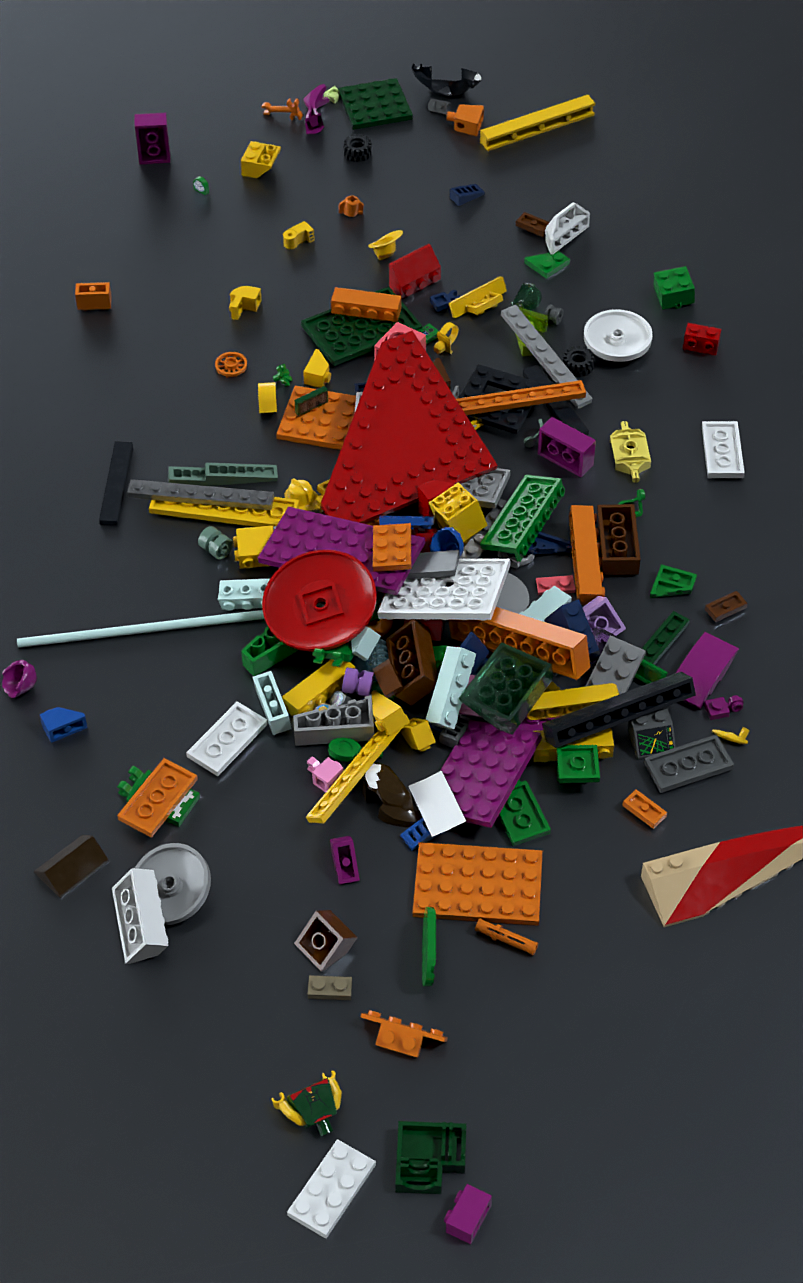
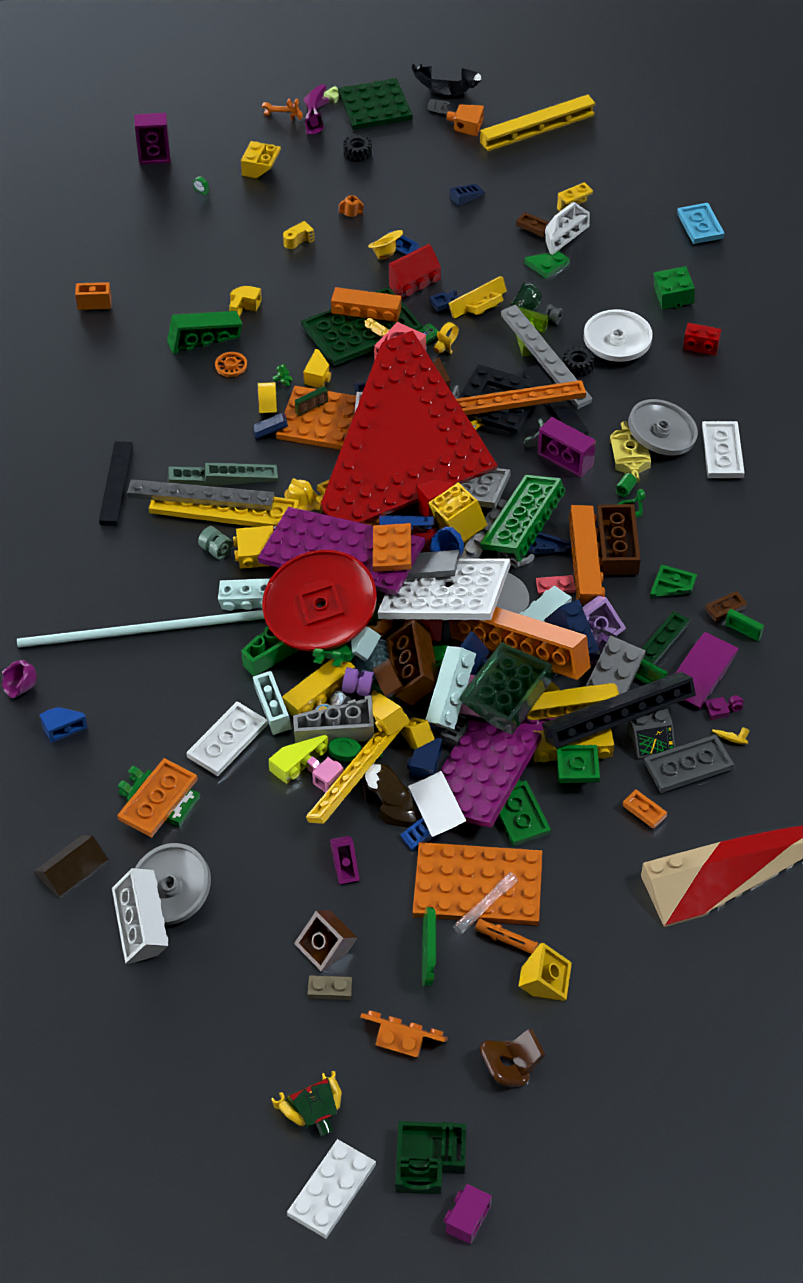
none -> green wedge [167,311,243,354]
none -> dark blue tile [253,413,288,439]
none -> neon yellow slope [269,735,328,784]
none -> yellow axle [365,318,389,337]
none -> blue slope [389,230,420,255]
none -> dark blue slope [407,738,442,780]
none -> clear piece [453,872,518,935]
none -> reddish brown piece [480,1029,545,1087]
none -> yellow slope [519,943,572,1001]
none -> yellow bracket [557,182,593,212]
none -> green piece [615,473,637,497]
none -> light grey dish [628,399,698,455]
none -> medium azure plate [677,203,725,244]
none -> green tile [725,609,764,642]

